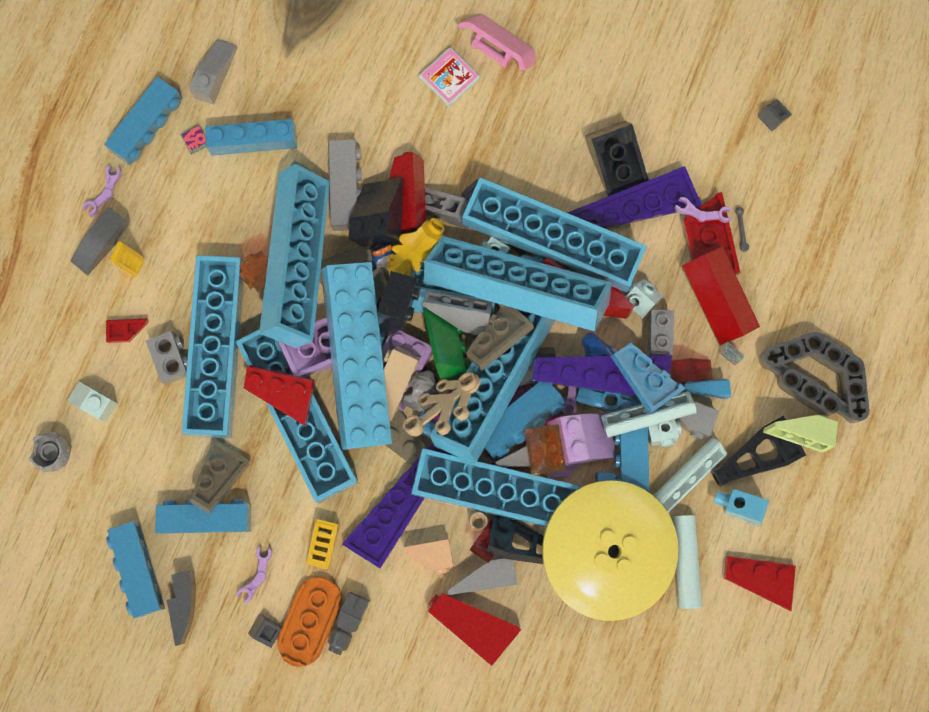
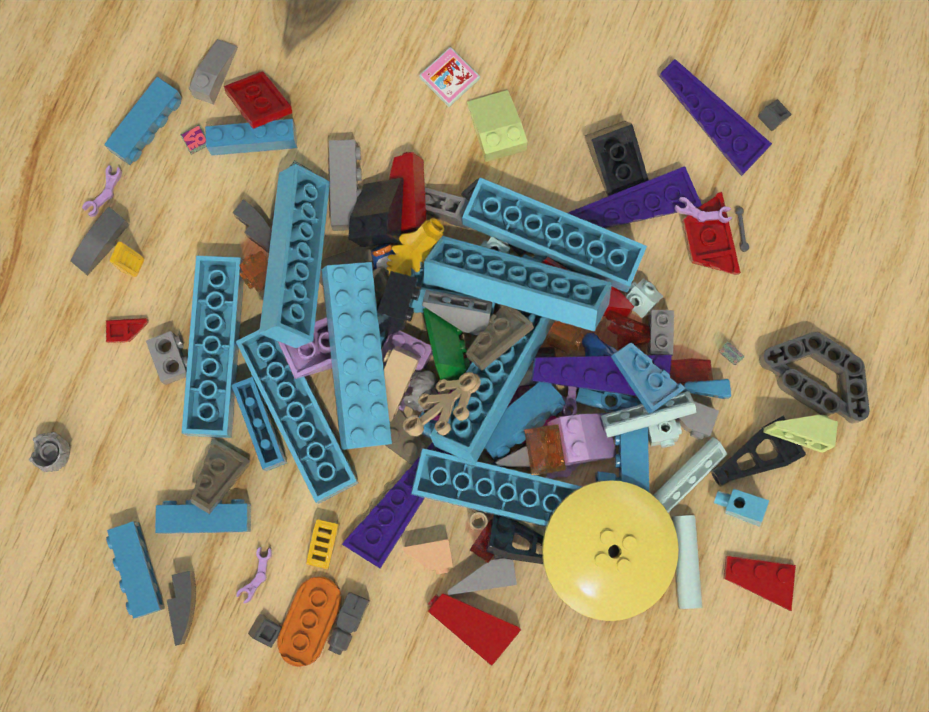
light aqua slope [67,381,118,422] -> none
red wing [243,365,315,425] -> none
bright pink piece [458,14,536,71] -> none
red slope [682,247,760,346] -> none
none -> red plate [224,71,293,129]
none -> dark azure brick [232,377,287,472]
none -> dark grey slope [233,199,272,253]
none -> yellowish green slope [467,90,528,162]
none -> clear orange brick [546,320,584,355]
none -> clear red slope [606,310,651,350]
none -> dark purple wing [659,59,772,176]

